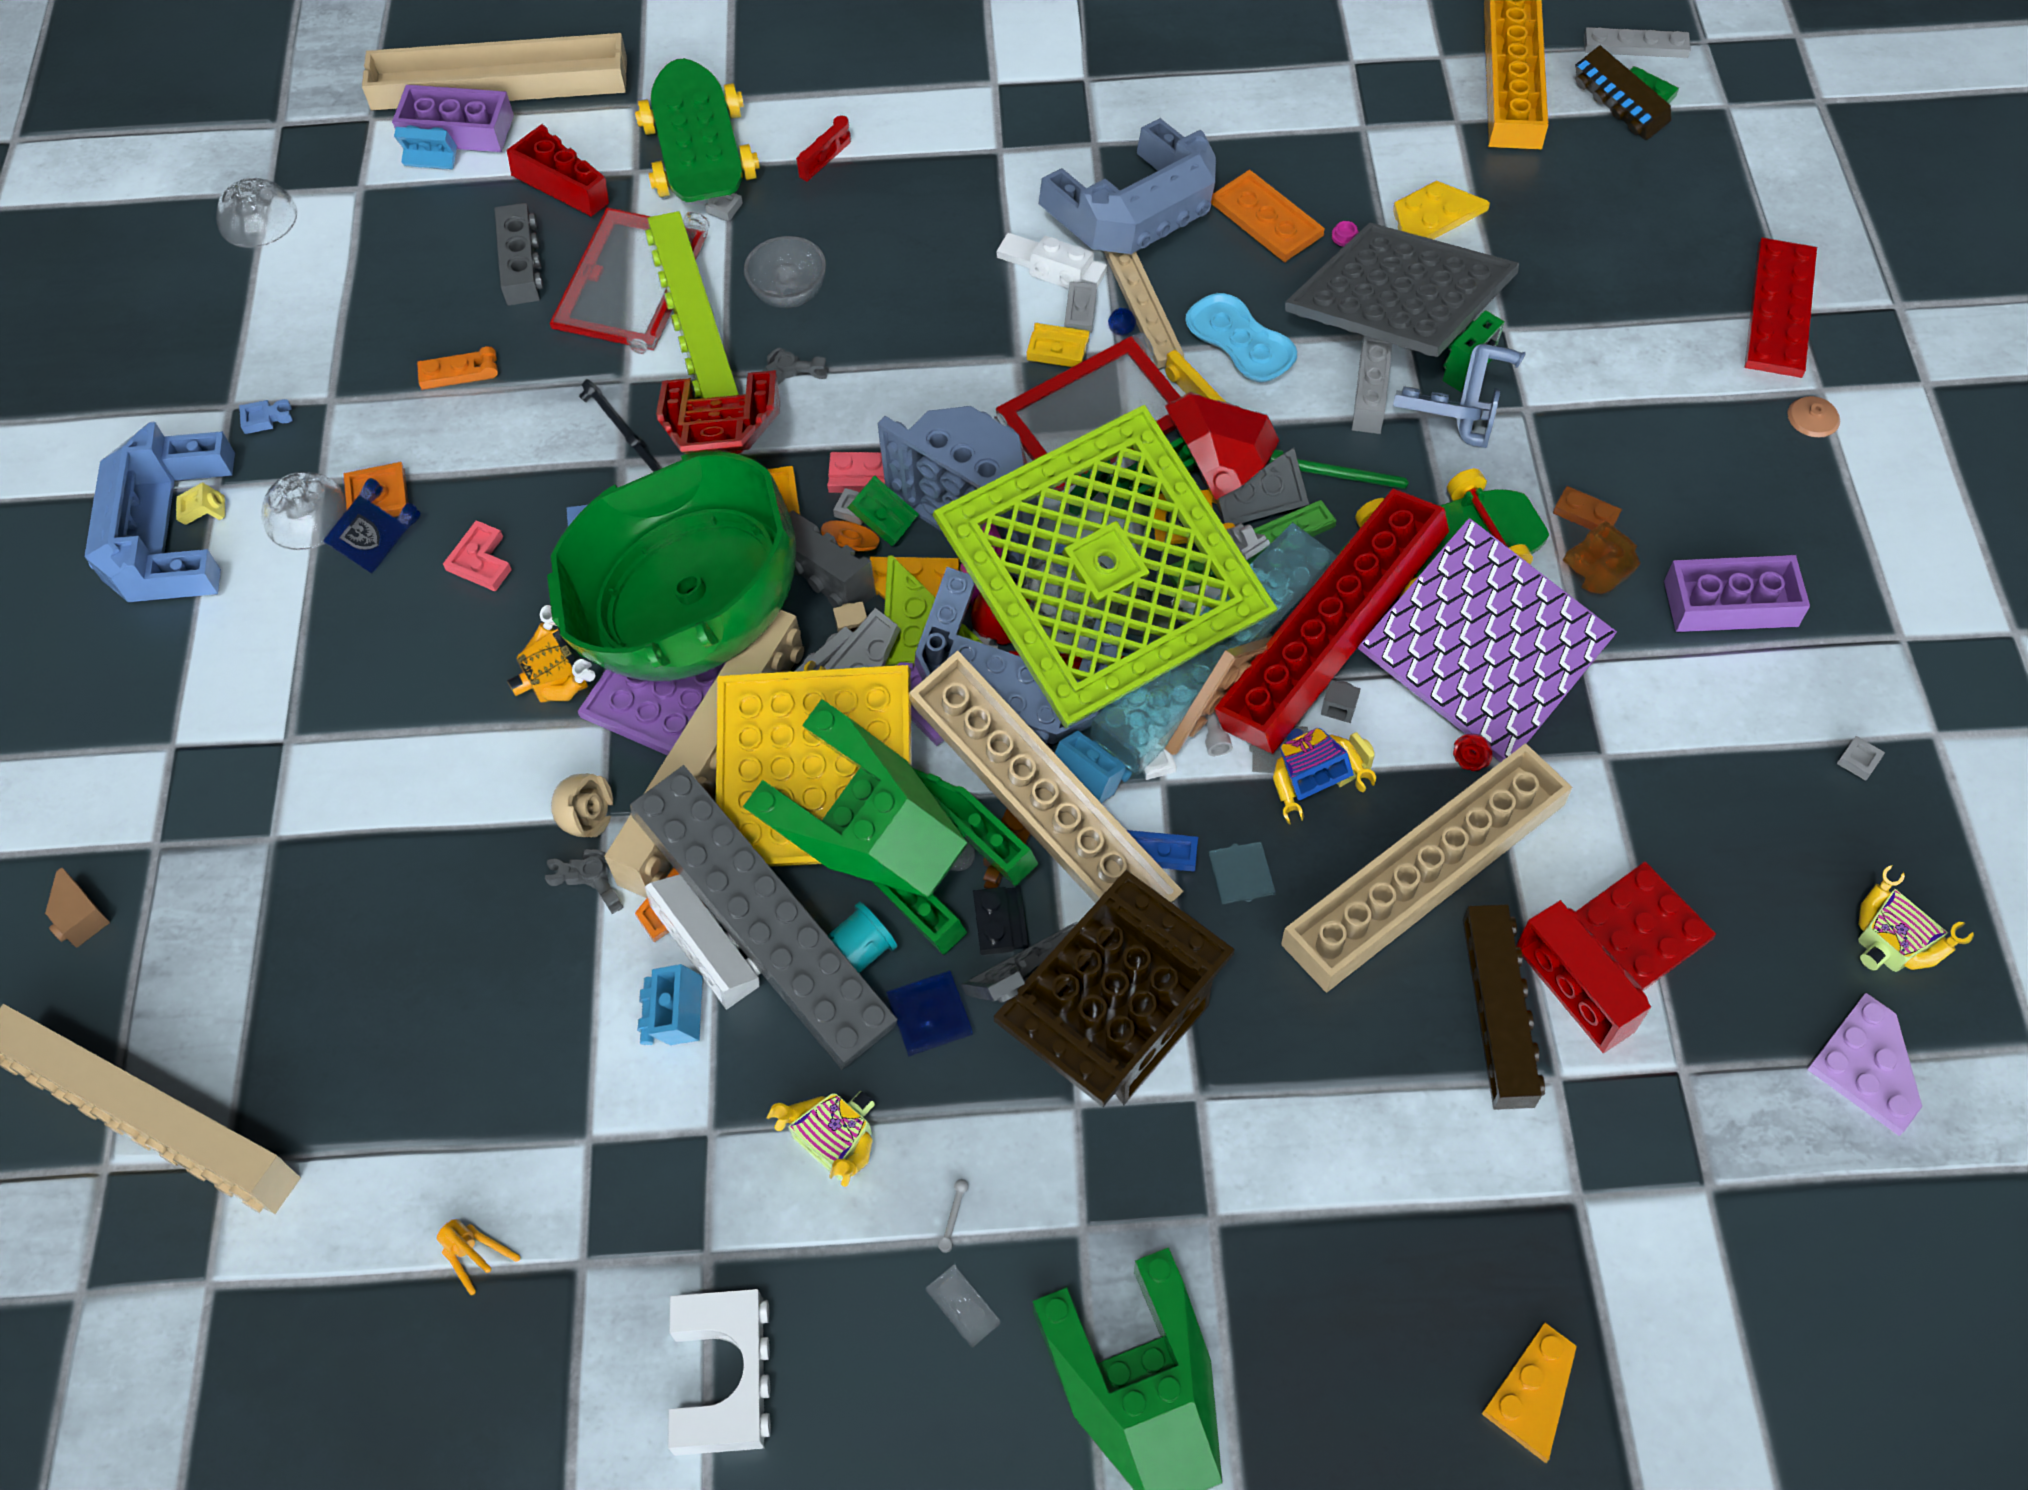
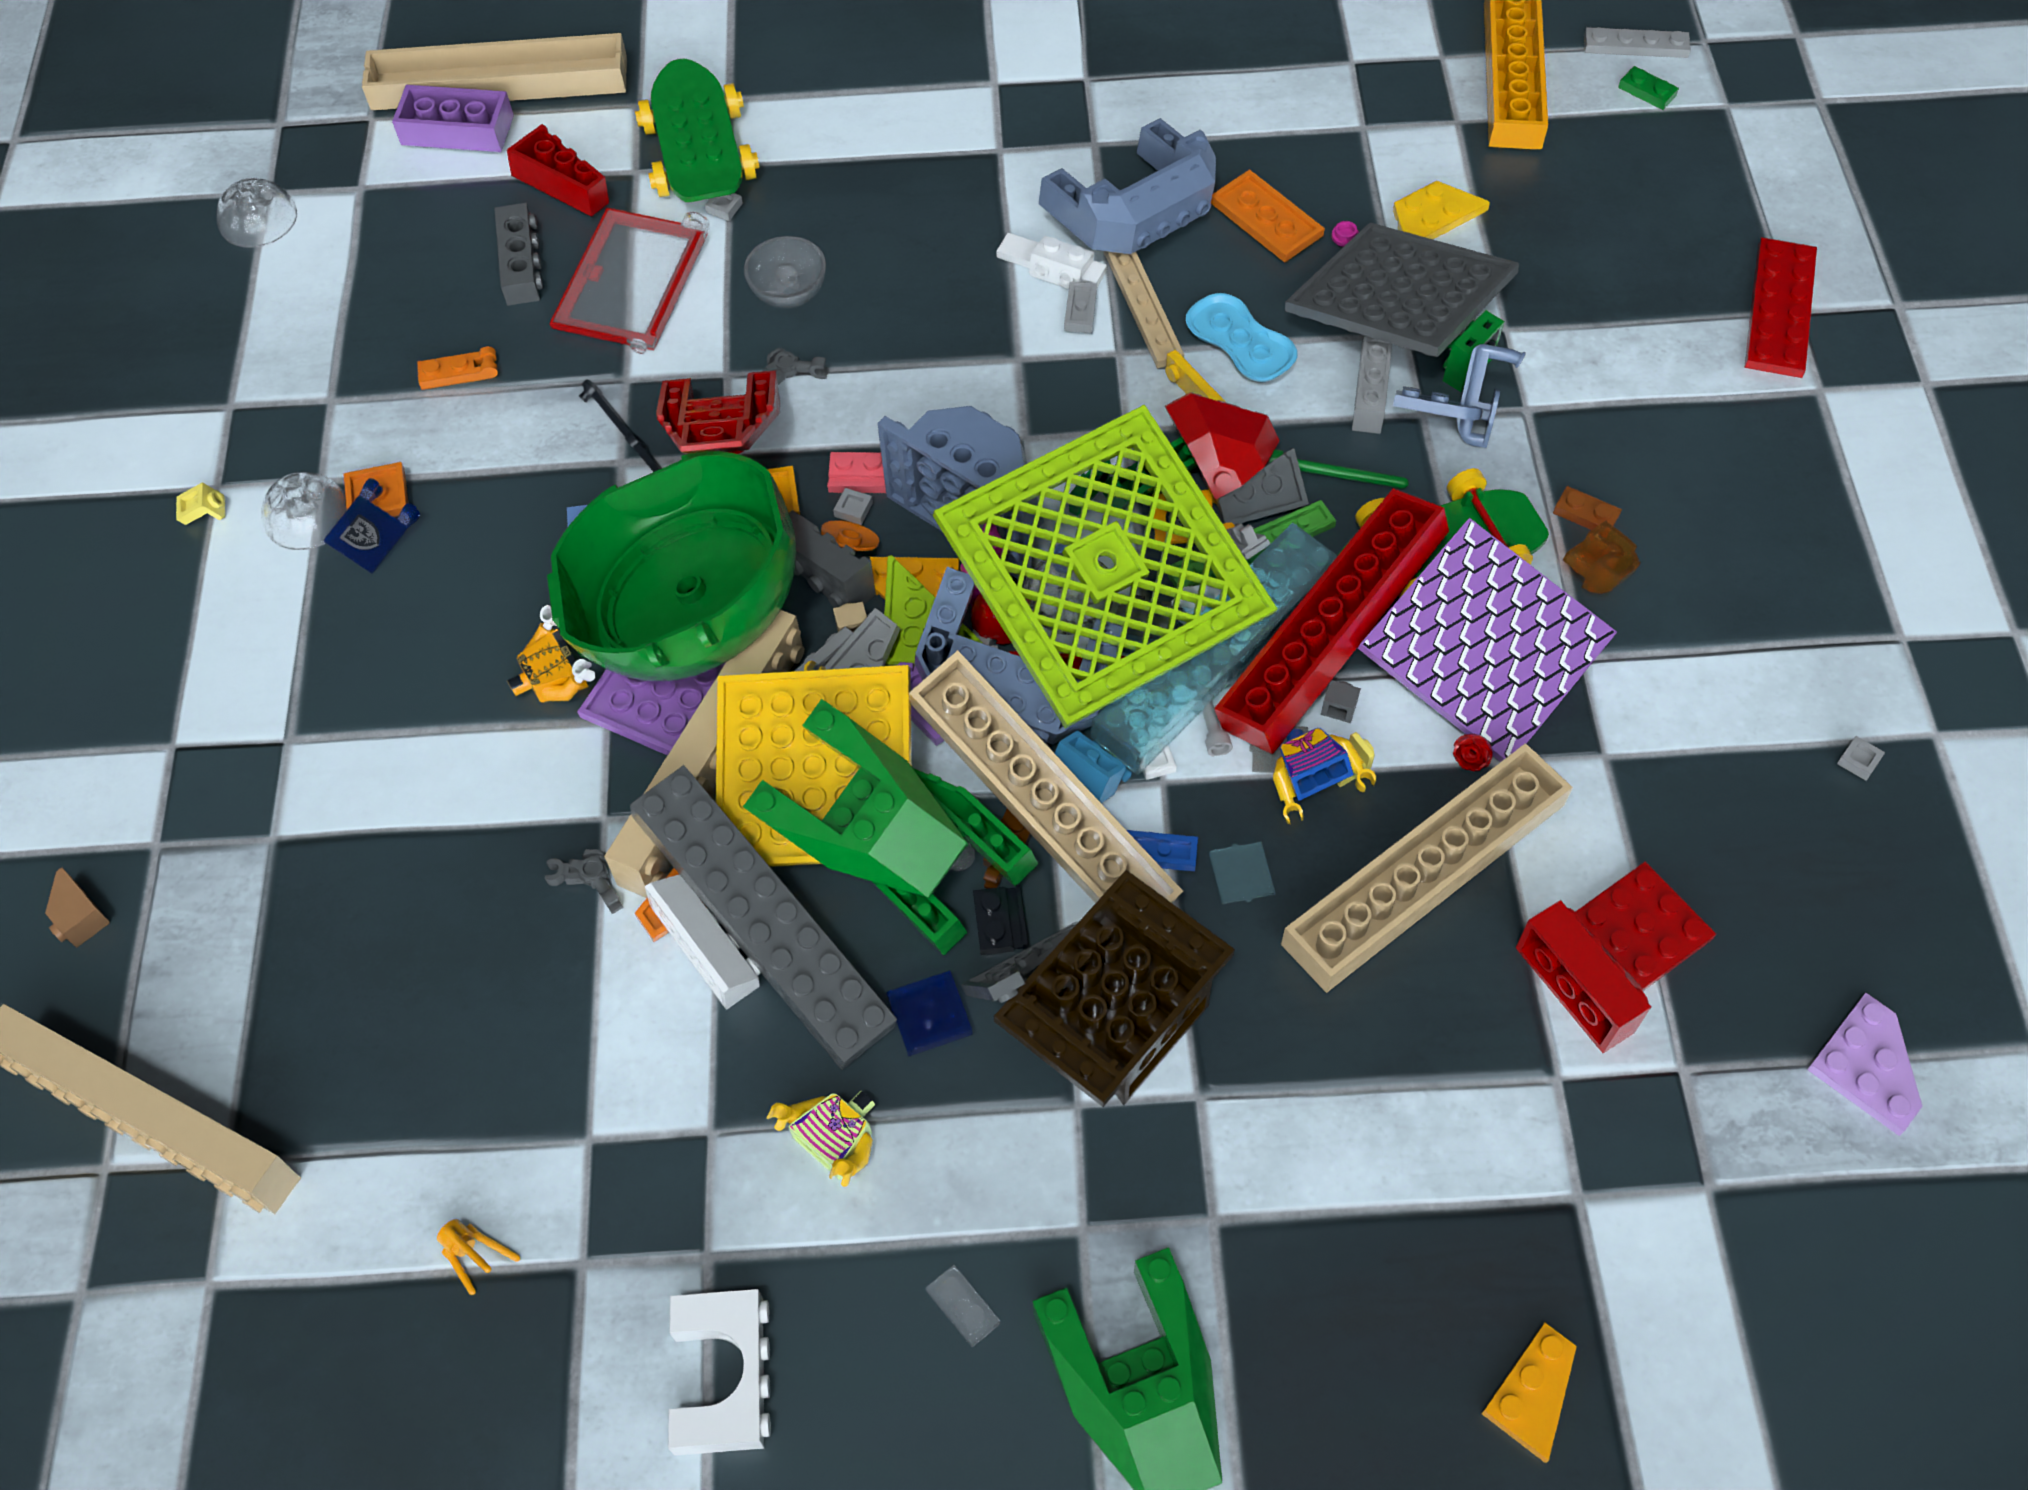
medium blue wedge [84,422,235,602] -> none
medium blue plate [239,399,293,434] -> none
dark azure bracket [394,125,457,170] -> none
coral plate [443,520,512,592] -> none
tan cylinder [551,773,613,837] -> none
dark azure brick [637,964,703,1046] -> none
lime brick [645,211,739,398] -> none
red plate [796,115,851,182] -> none
teal piece [827,901,898,973] -> none
green plate [847,475,919,546] -> none
light grey hinge [938,1179,968,1253] -> none
clear door [994,332,1181,492] -> none
yellow plate [1026,323,1090,367] -> none
clear blue plate [1108,308,1136,335] -> none
medium nougat tile [1165,636,1272,755] -> none
dark brown brick [1462,904,1545,1110] -> none
dark brown brick [1575,45,1671,141] -> none
medium lavender brick [1664,555,1810,632] -> none
nougat piece [1788,396,1840,437] -> none
torso [1858,865,1974,972] -> none

